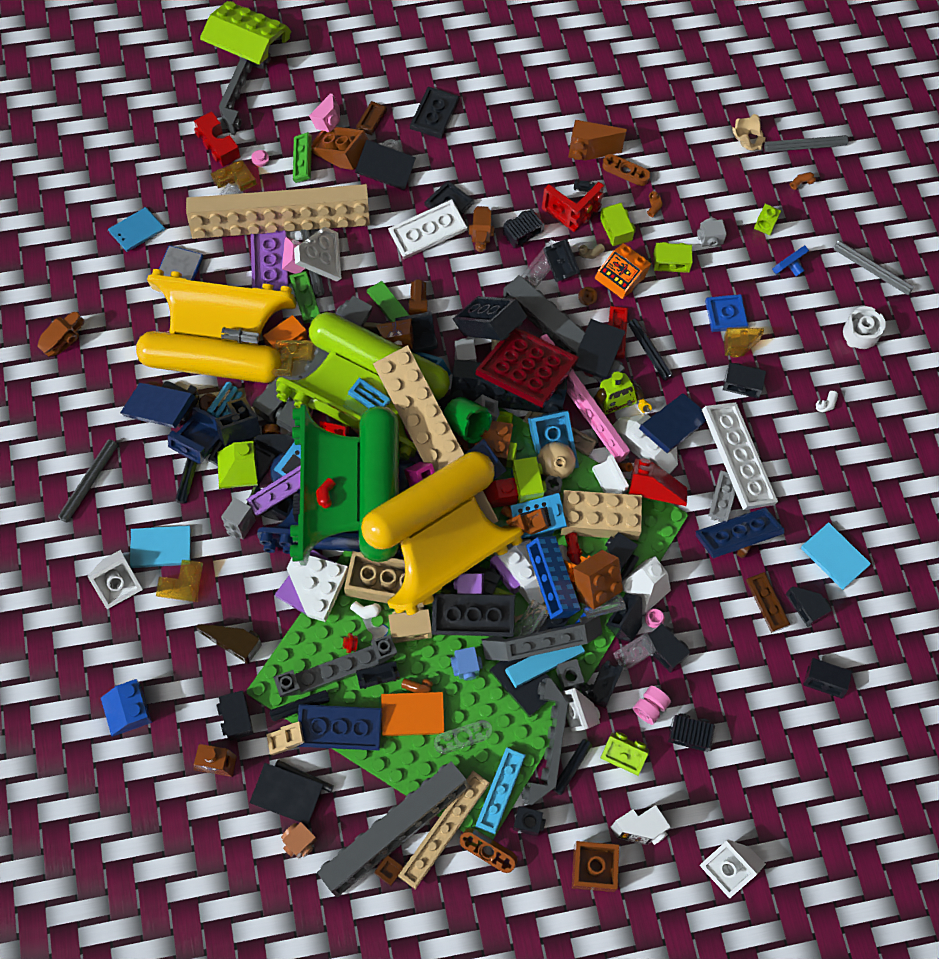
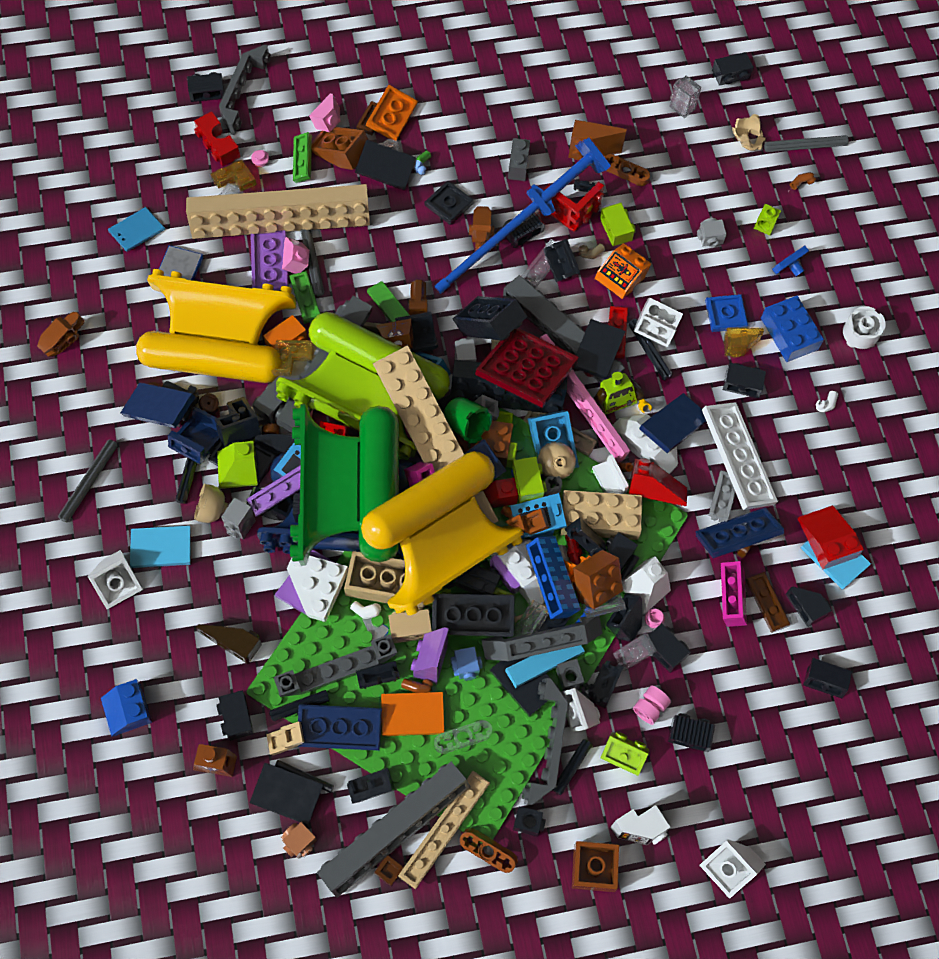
clear yellow plate [156,560,203,602] -> none
lime slope [200,1,291,65] -> none
dark azure tile [206,382,243,418] -> none
dark grey axle [221,327,260,344] -> none
white plate [294,227,341,281] -> none
red arm [316,478,336,509] -> none
red plate [343,633,358,653] -> none
dark azure tile [348,377,391,409] -> none
white tile [388,199,468,259] -> none
black tile [410,87,460,139] -> none
medium lavender brick [454,573,484,594] -> none
medium azure tile [475,747,526,835] -> none
reddish brown tile [578,287,597,306] -> none
dark orange arm [647,191,663,218] -> none
lime brick [654,242,692,273] -> none
dark grey axle [834,241,914,295] -> none
none -> black brick [187,72,224,102]
none -> tan cylinder [194,484,228,523]
none -> black hinge [347,768,395,804]
none -> orange tile [366,85,418,142]
none -> medium lavender slope [411,627,448,684]
none -> arm [414,151,431,175]
none -> blue piece [434,137,611,294]
none -> dark grey brick [508,138,530,181]
none -> black hinge [565,518,606,556]
none -> white piece [634,298,683,347]
none -> clear brick [669,75,701,118]
none -> black brick [712,52,754,86]
none -> dark pink brick [721,561,747,627]
none -> blue brick [761,295,824,363]
none -> red slope [797,505,864,570]

